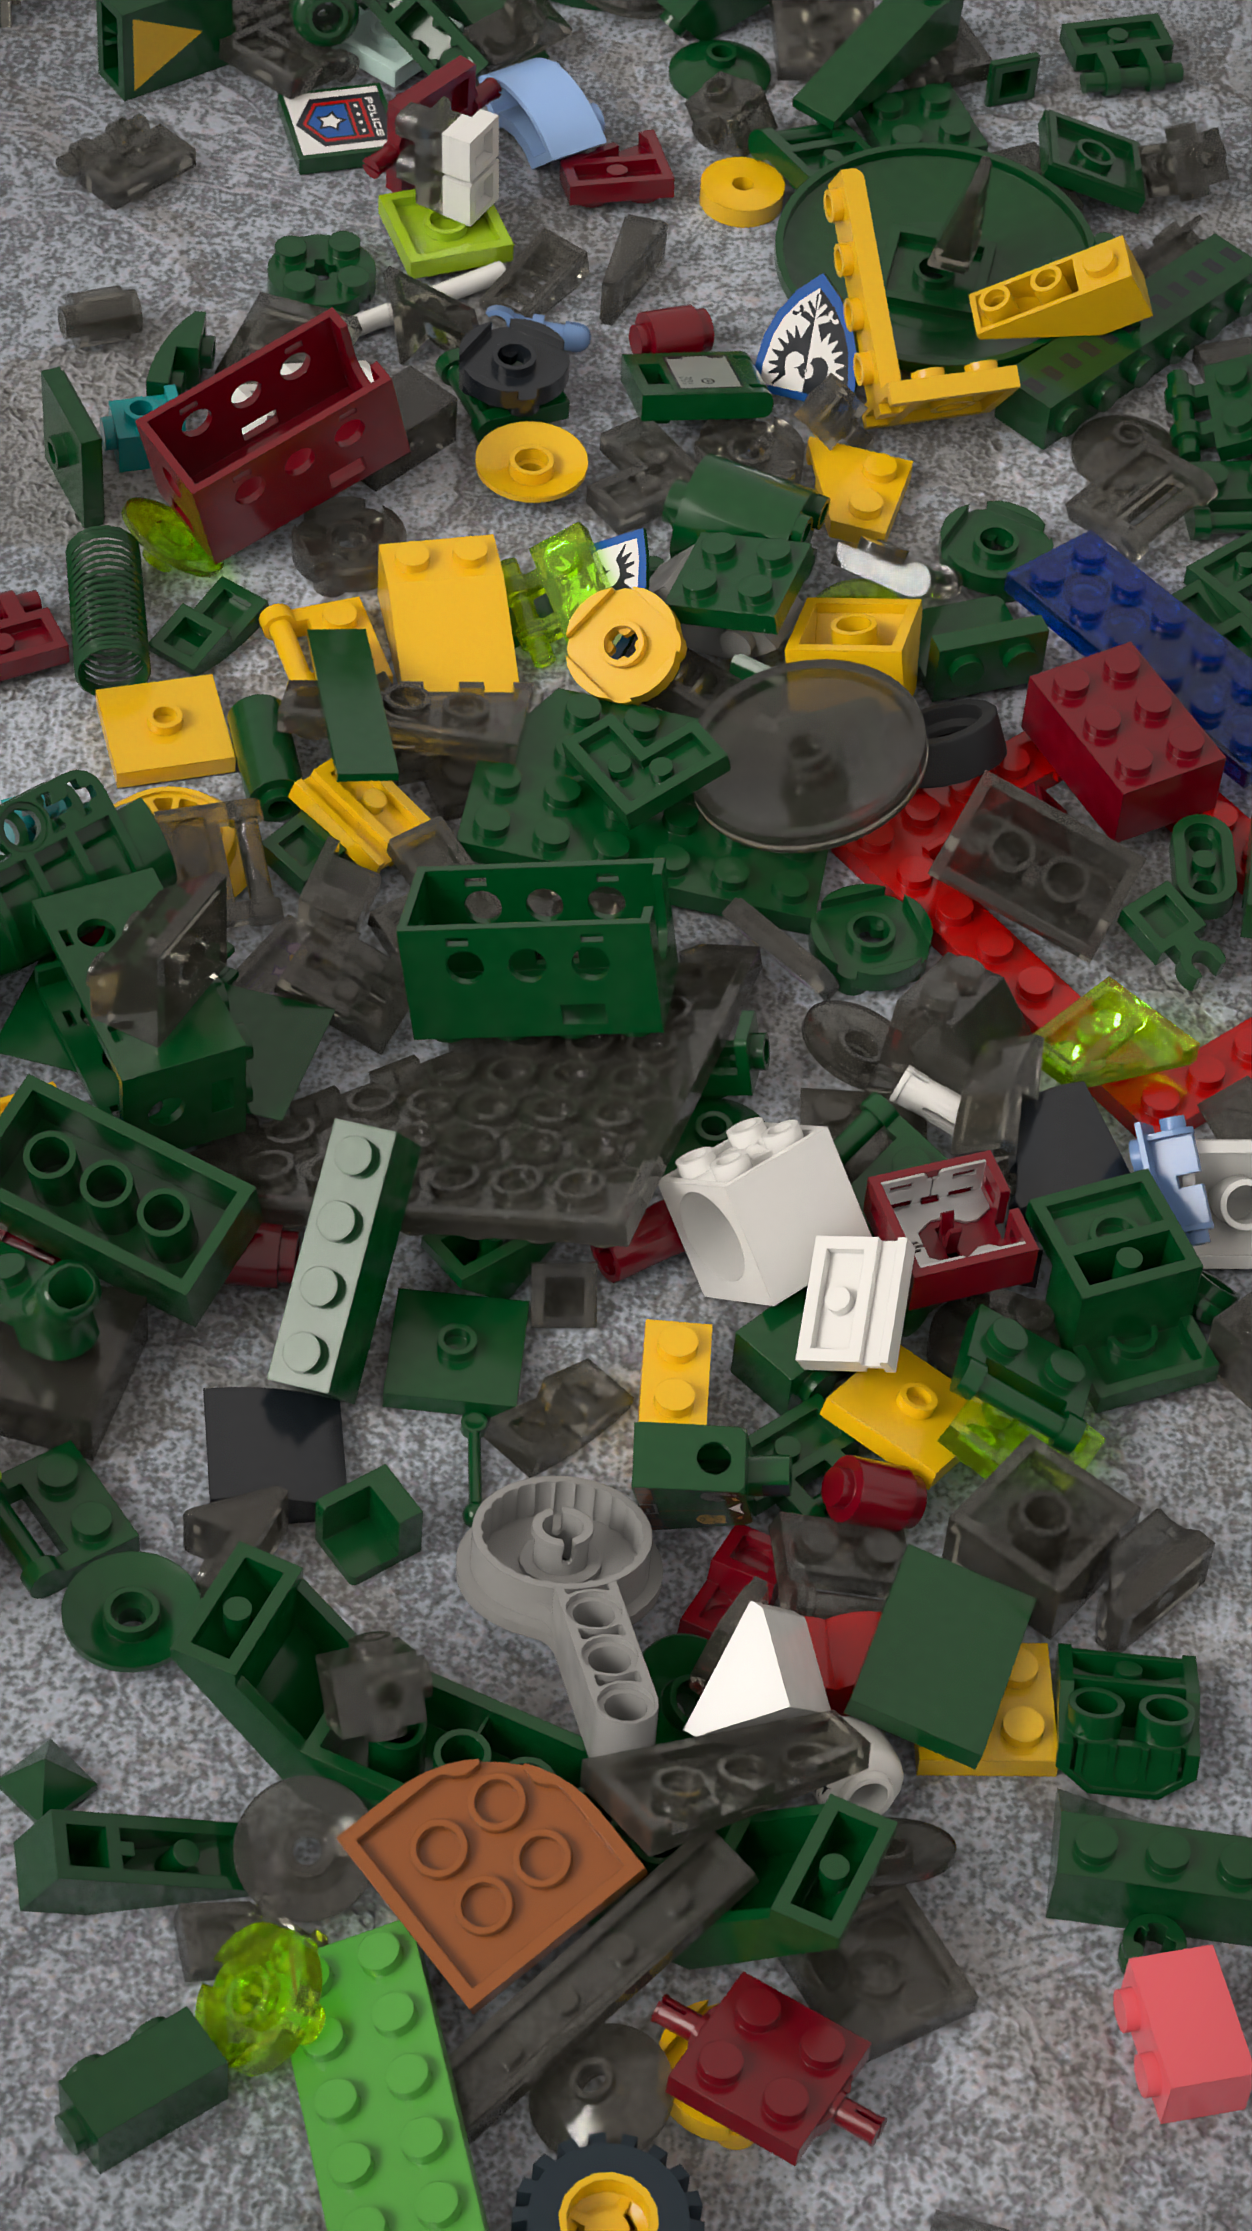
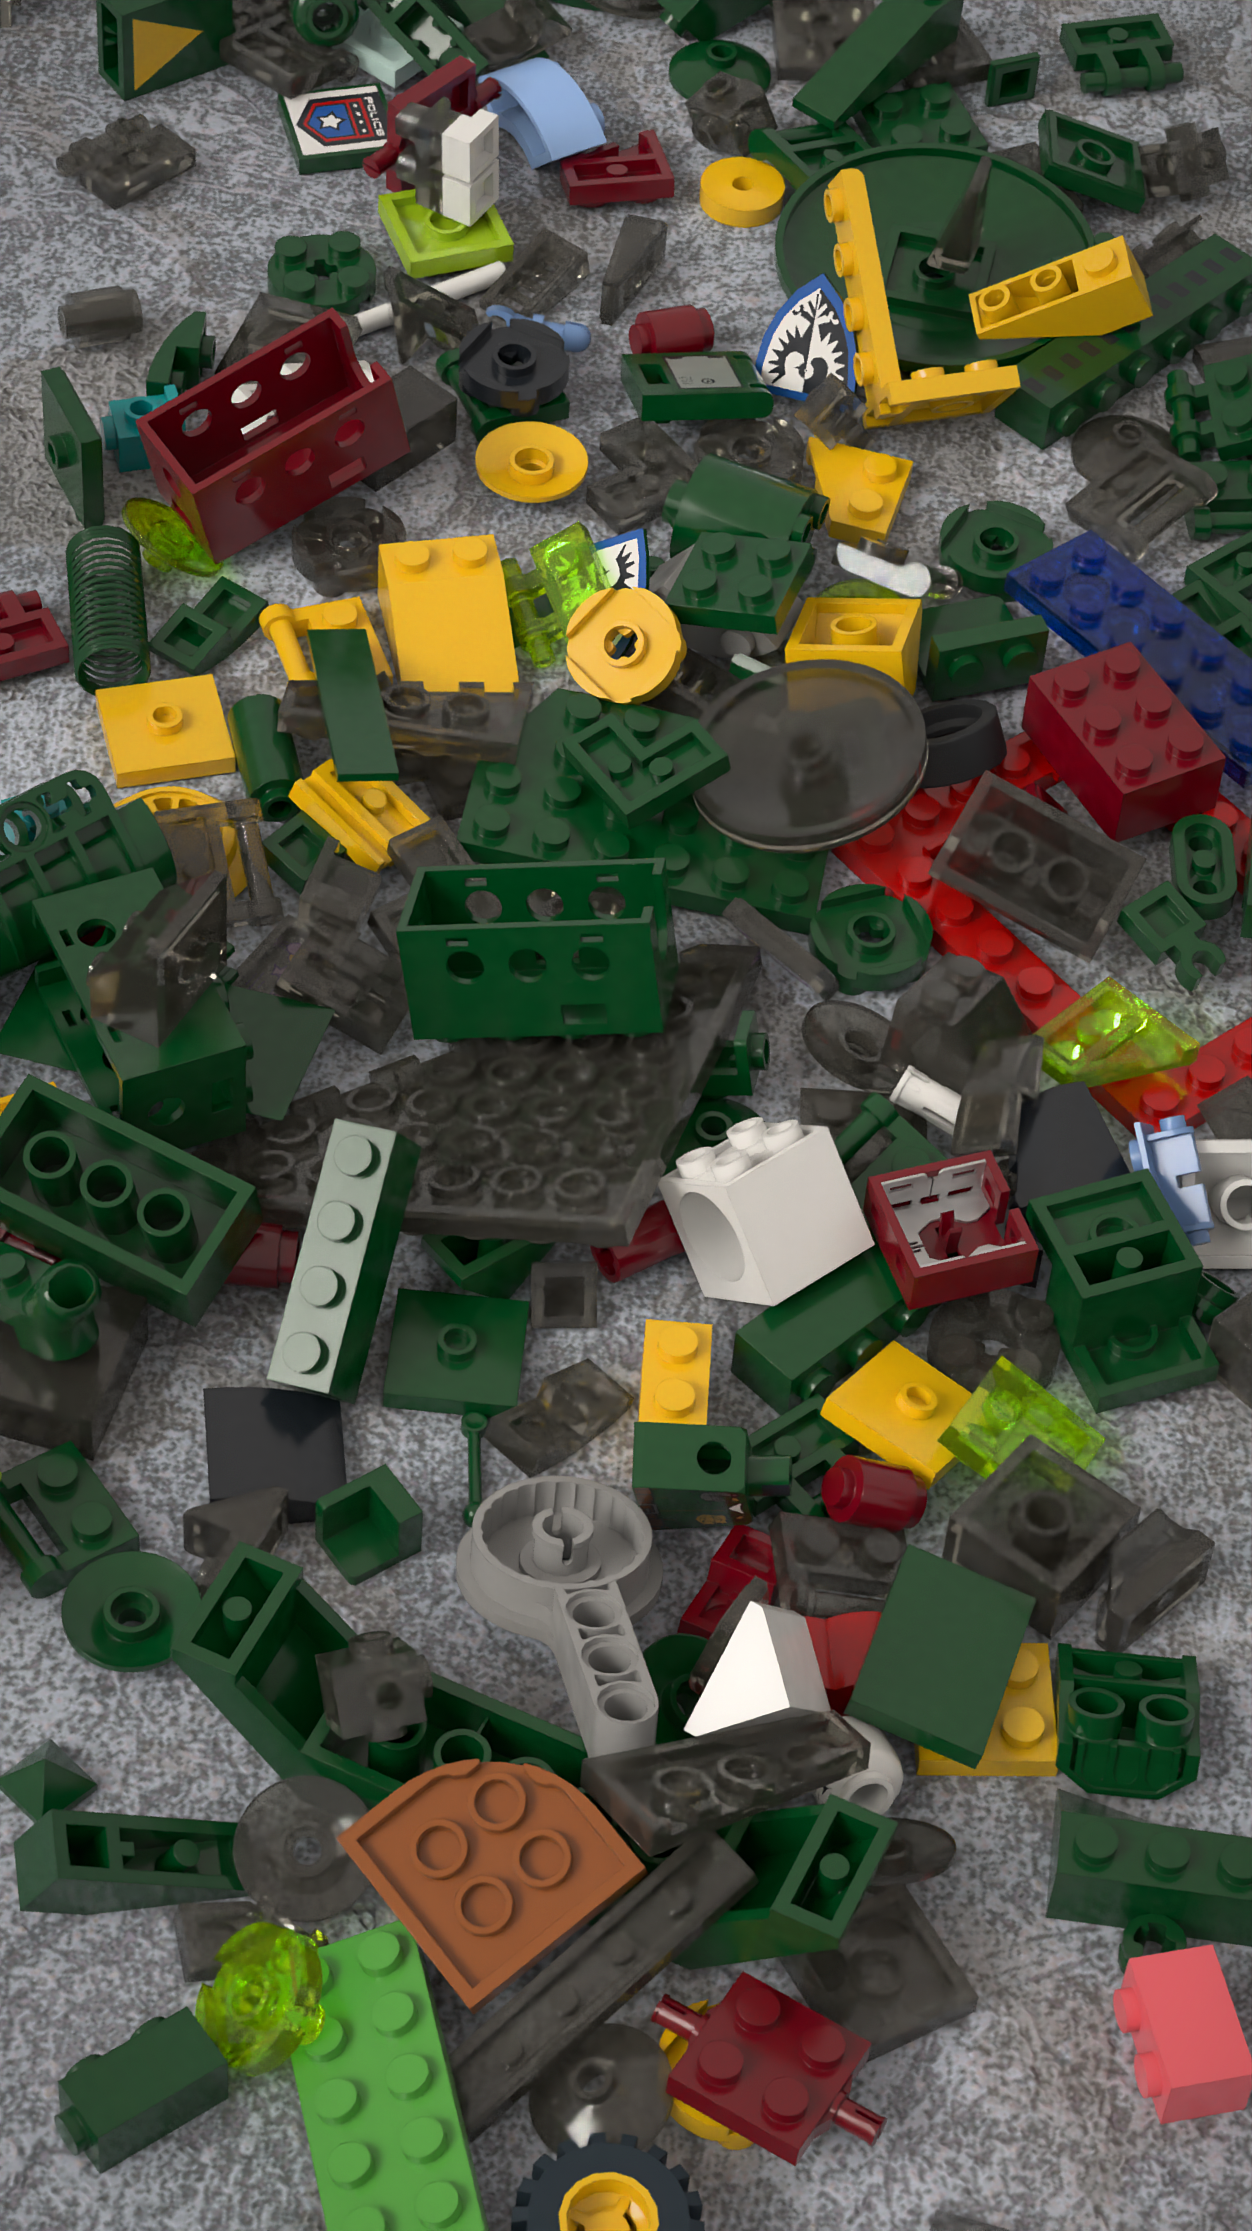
white plate [795,1236,916,1373] -> none
dark green plate [950,1304,1095,1456] -> none

